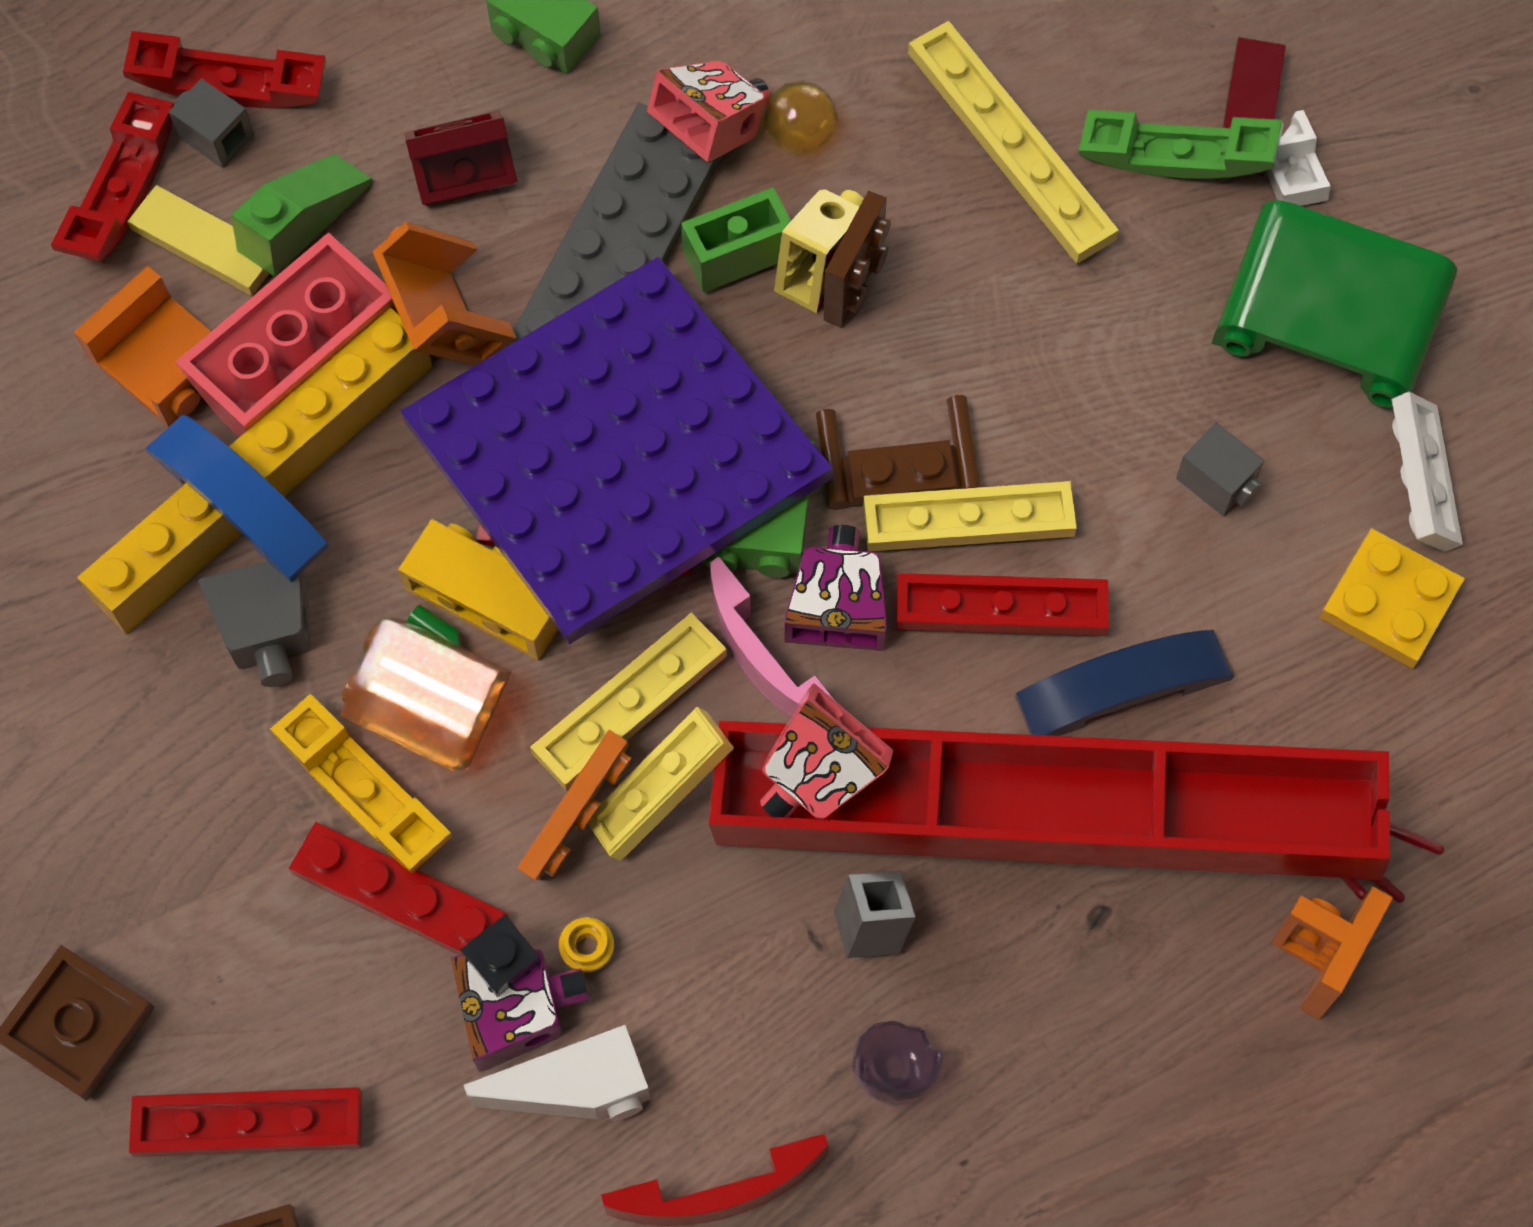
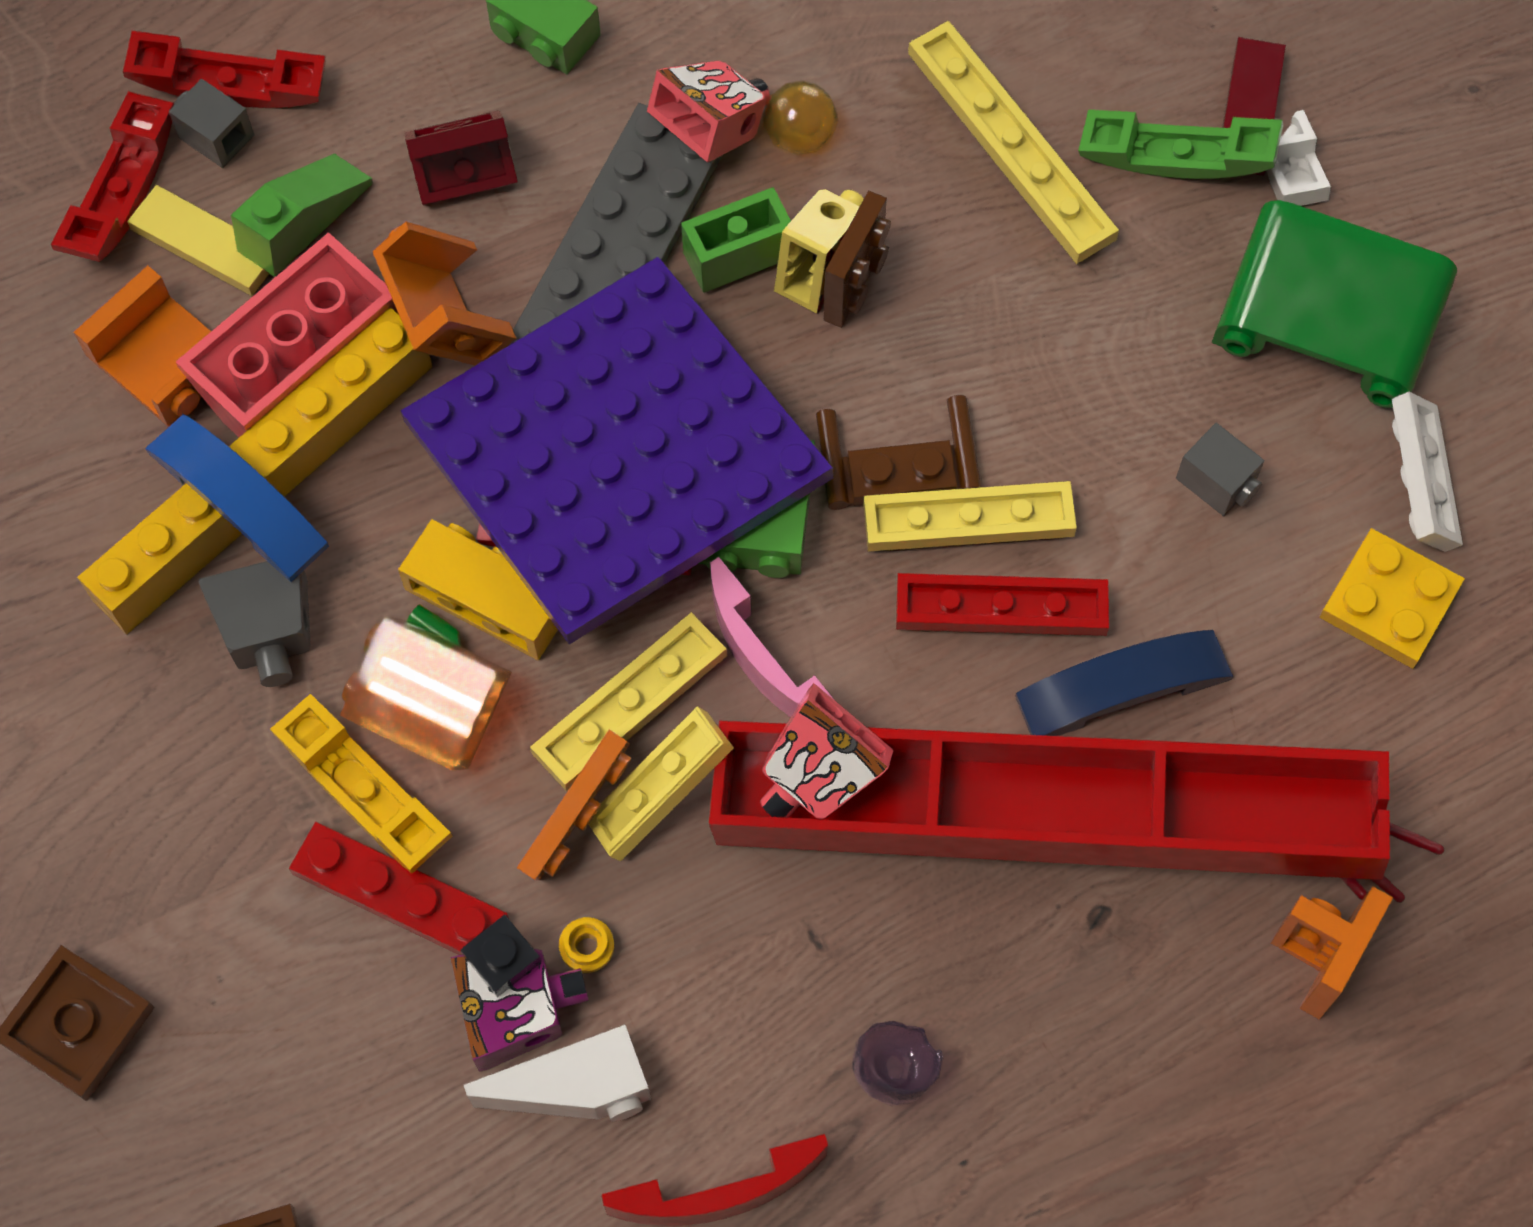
red plate [129,1087,362,1157] -> none
torso [784,525,886,651] -> none
dark grey brick [834,871,915,958] -> none

